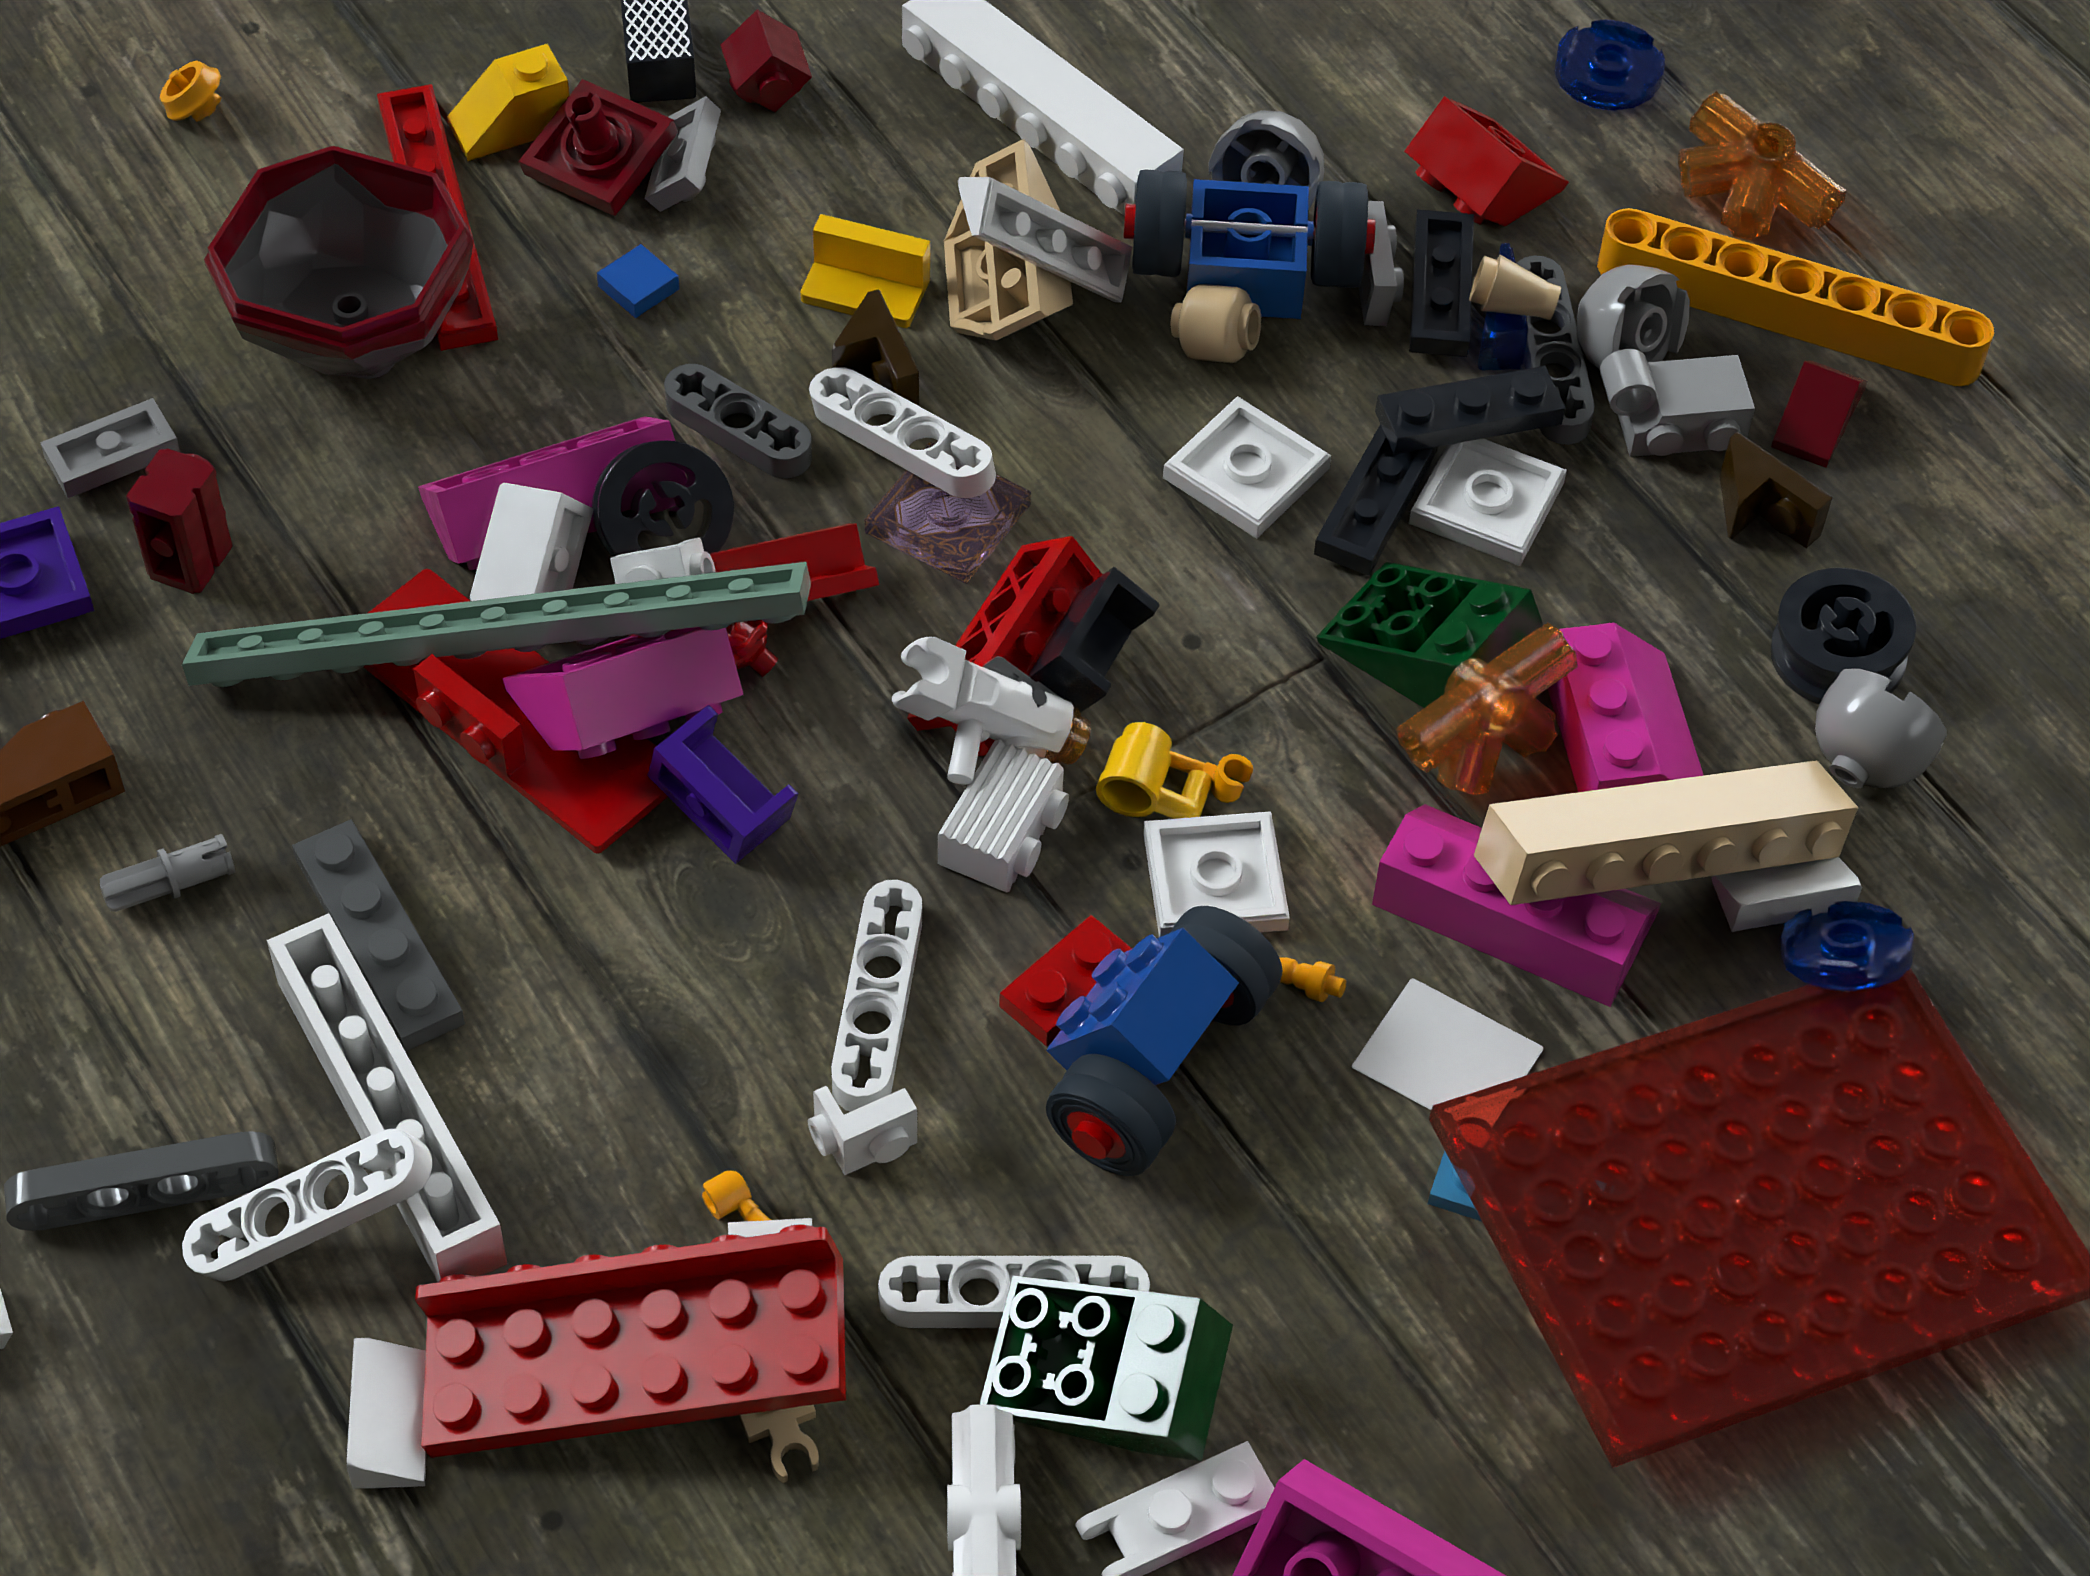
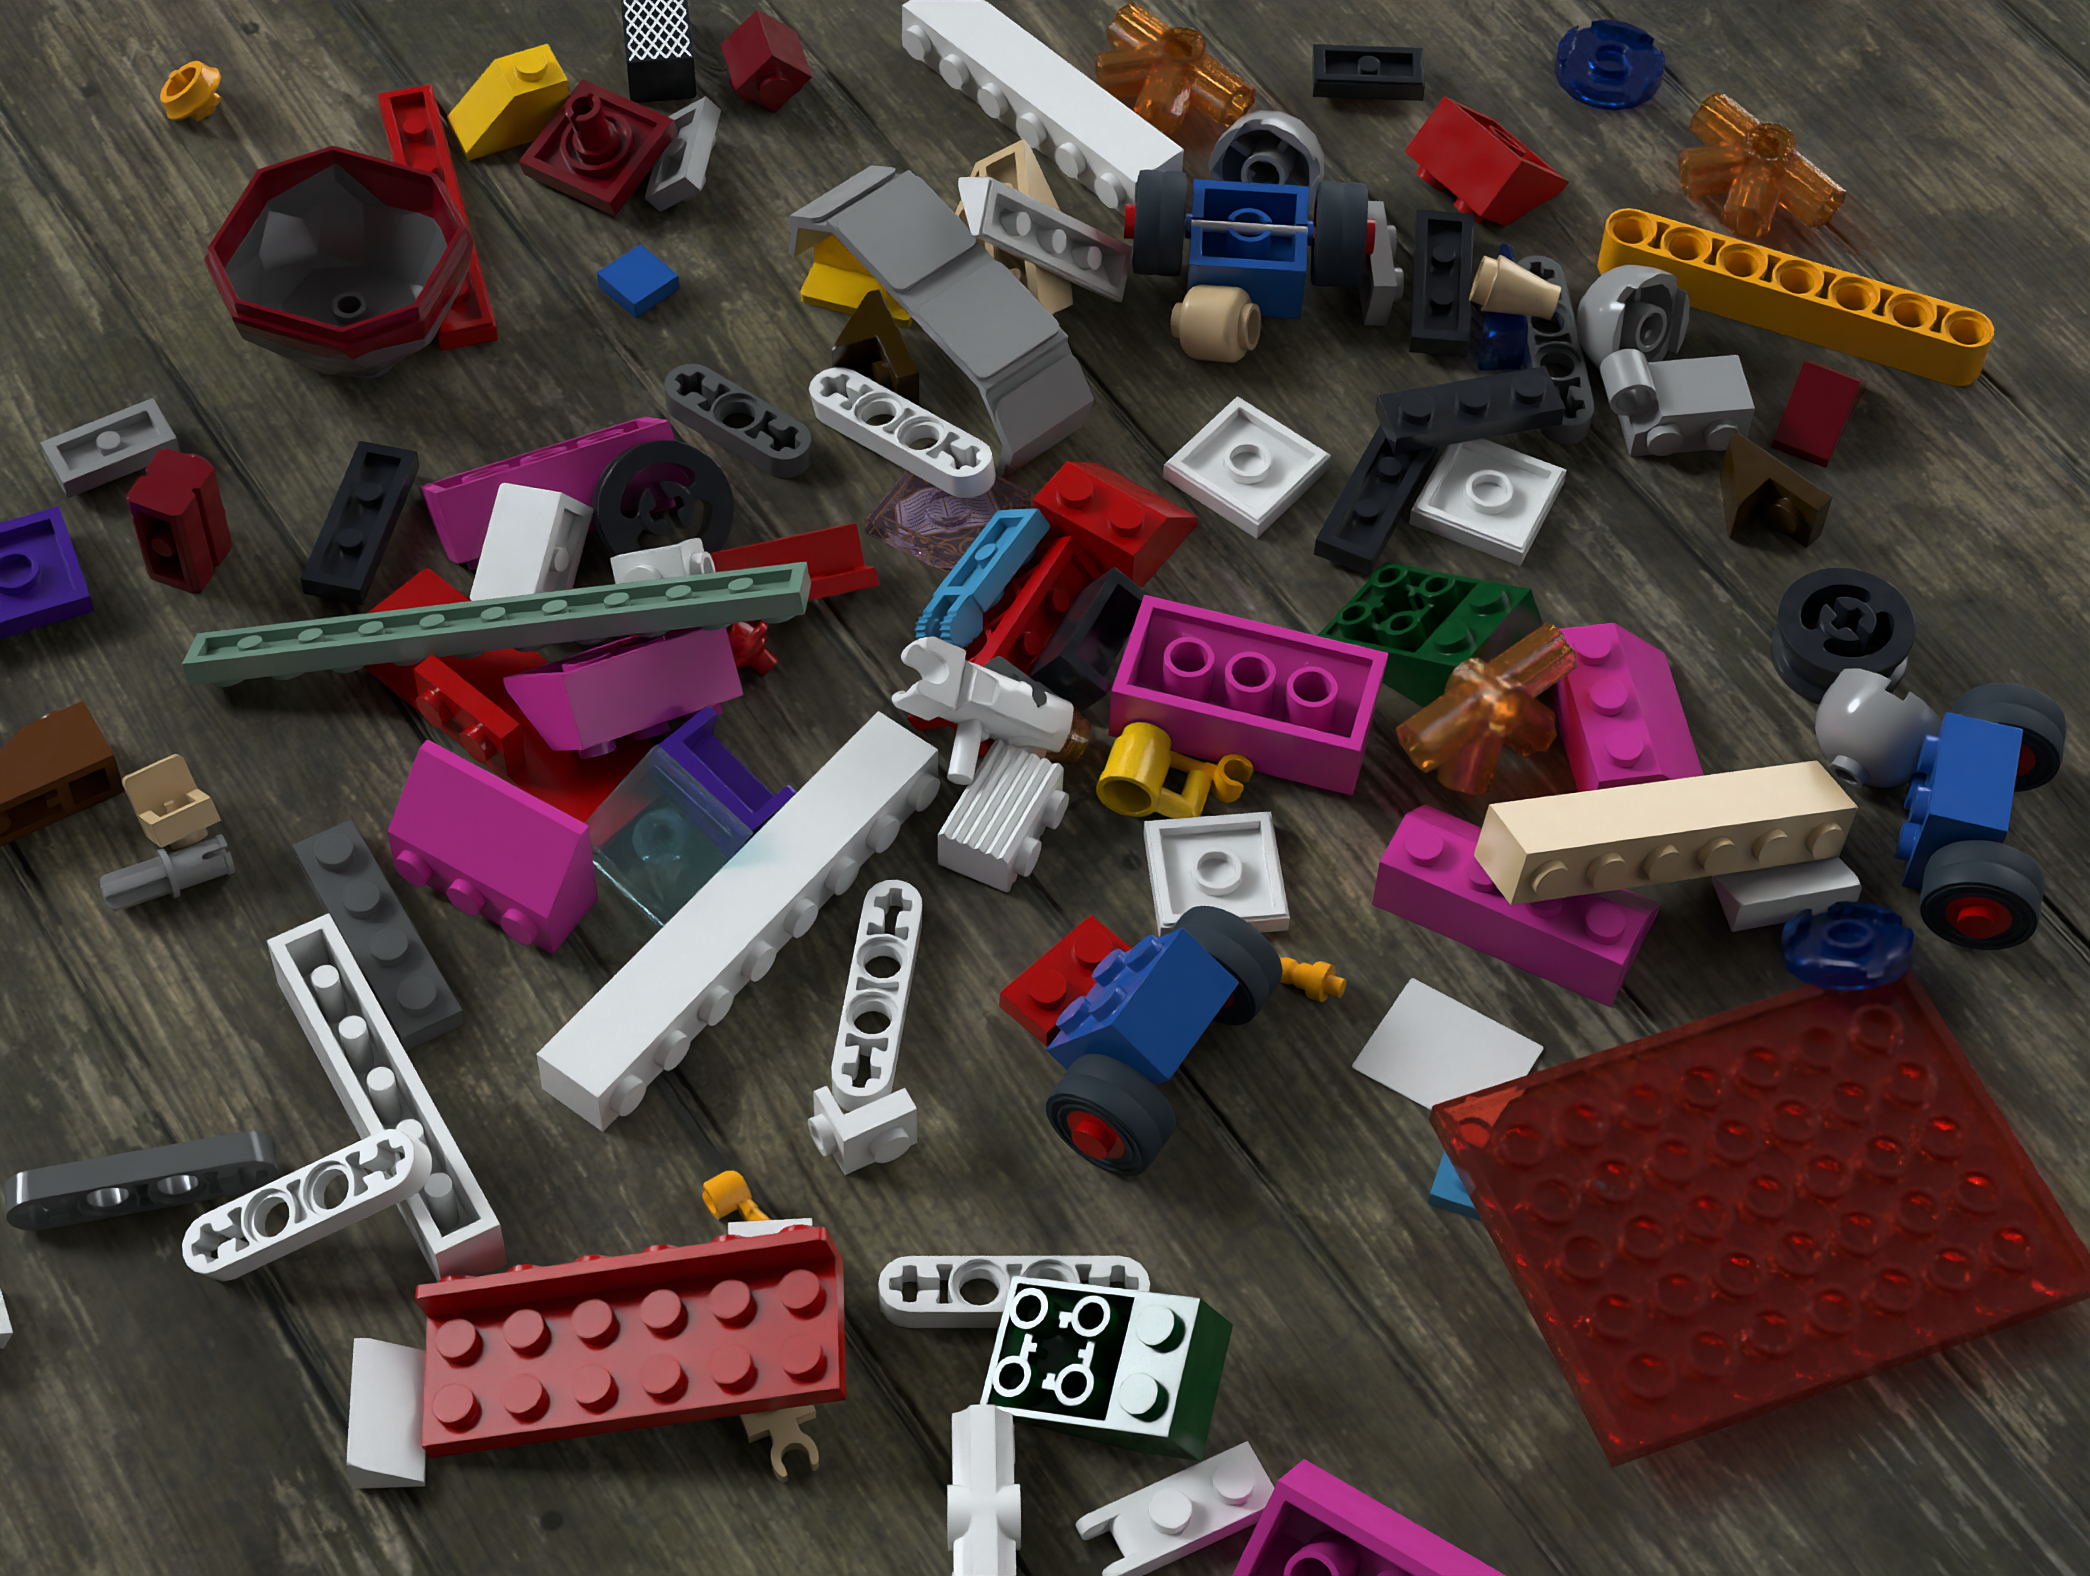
none -> tan bracket [122,754,221,850]
none -> black plate [301,441,420,605]
none -> dark pink slope [387,739,598,954]
none -> white brick [537,711,940,1132]
none -> clear light blue tile [584,744,754,929]
none -> light grey windscreen [788,165,1094,481]
none -> dark azure hinge [914,508,1051,649]
none -> red slope [1032,461,1198,588]
none -> clear orange piece [1095,1,1256,136]
none -> dark pink slope [1108,595,1388,796]
none -> black plate [1312,44,1425,101]
none -> brick [1895,683,2067,950]

